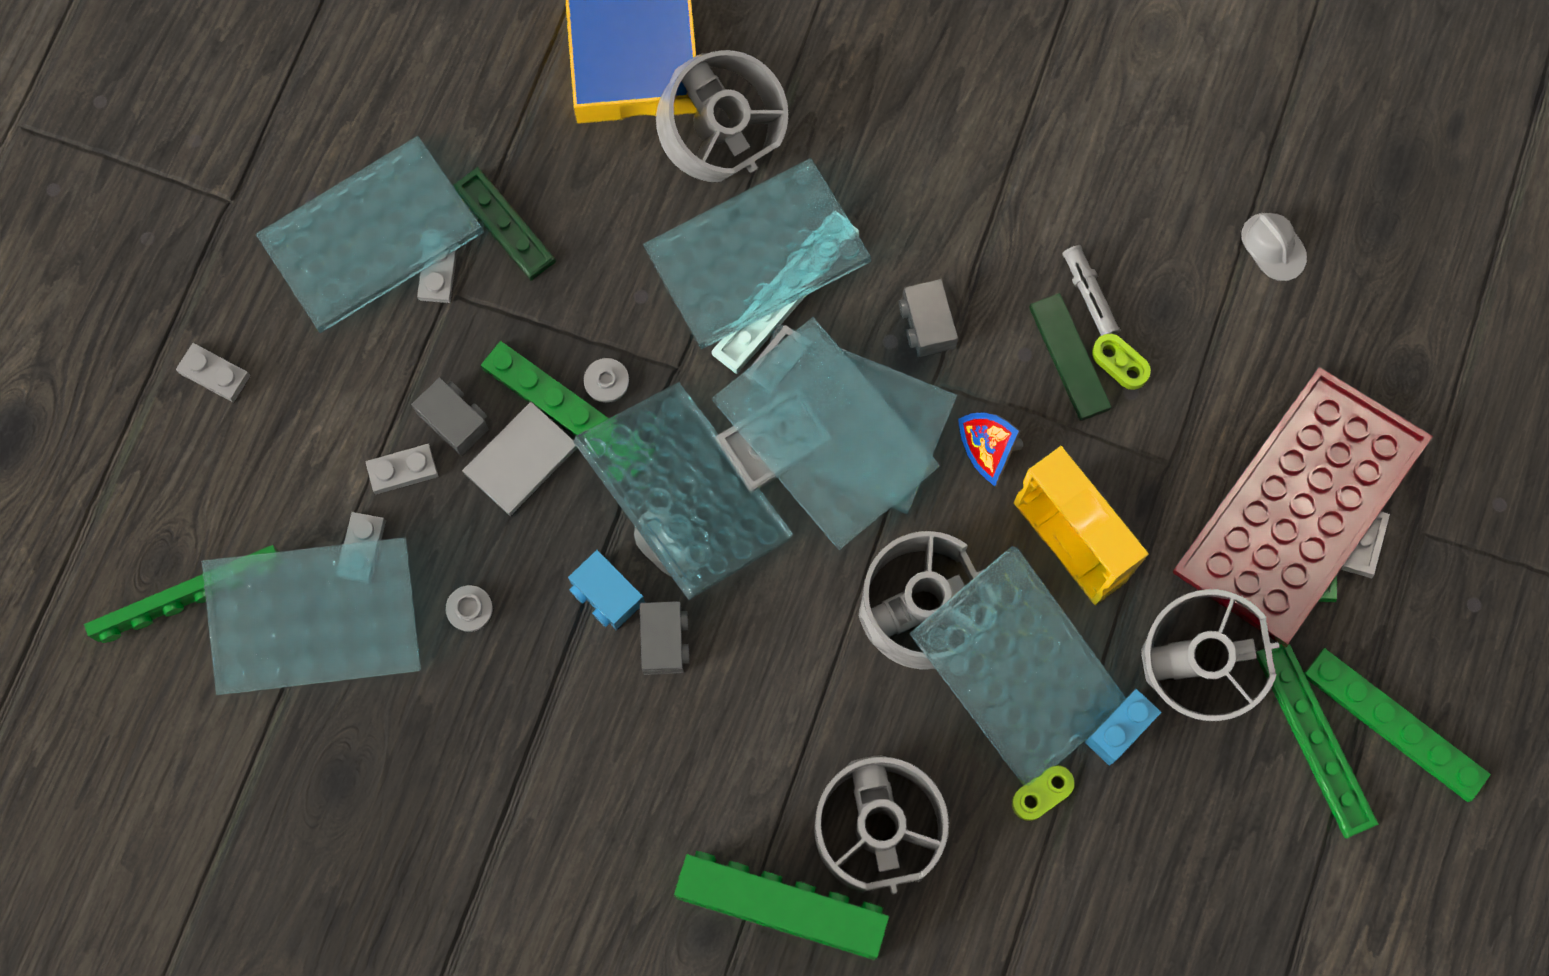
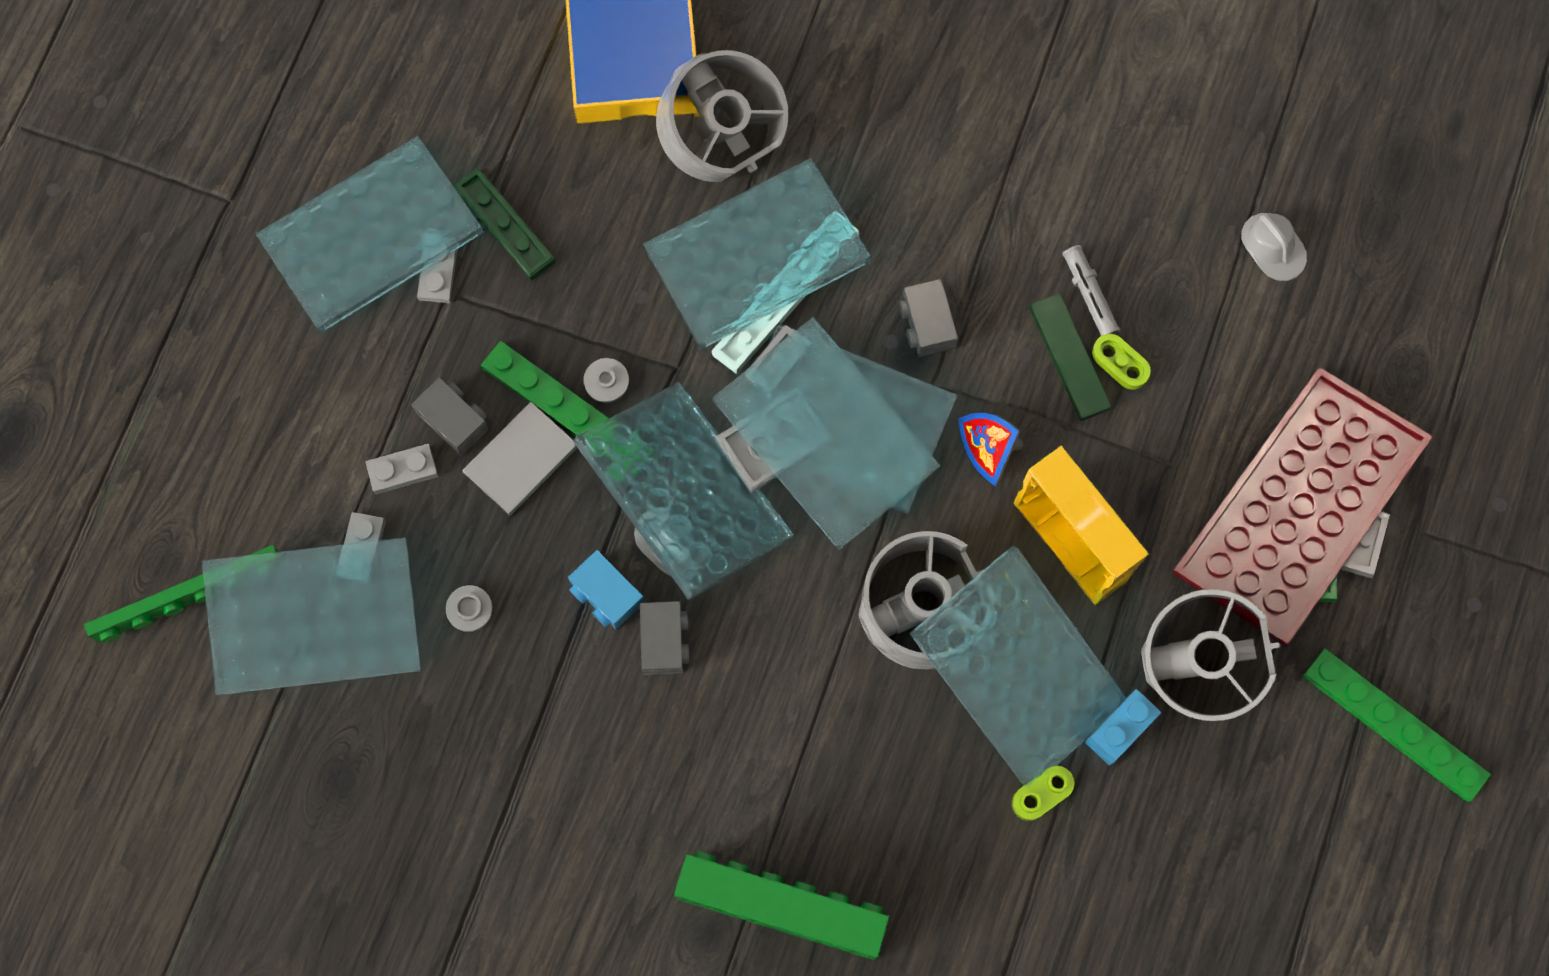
light grey plate [176,343,250,403] -> none
light grey animal [814,755,949,895] -> none
green tile [1256,642,1378,839] -> none

